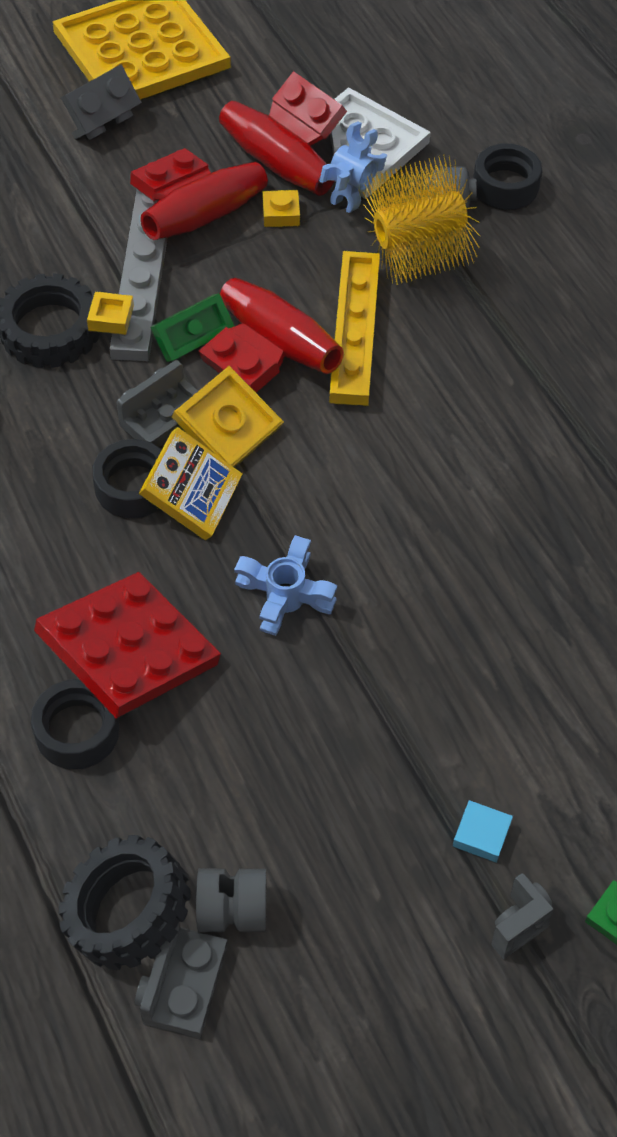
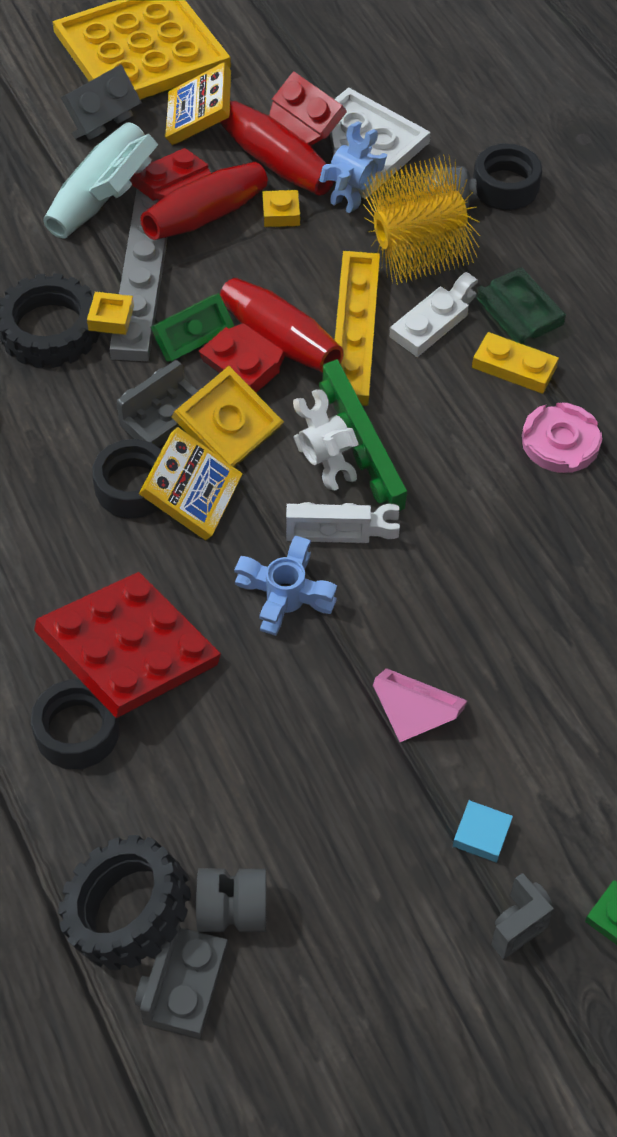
none -> light aqua plate [43,122,158,239]
none -> tile [165,62,231,146]
none -> white plate [286,502,400,543]
none -> white pin [293,390,359,491]
none -> green plate [319,359,407,511]
none -> bright pink slope [373,668,467,742]
none -> white plate [389,272,478,357]
none -> yellow plate [472,332,559,394]
none -> clear green plate [476,267,566,344]
none -> bright pink tile [522,403,603,473]

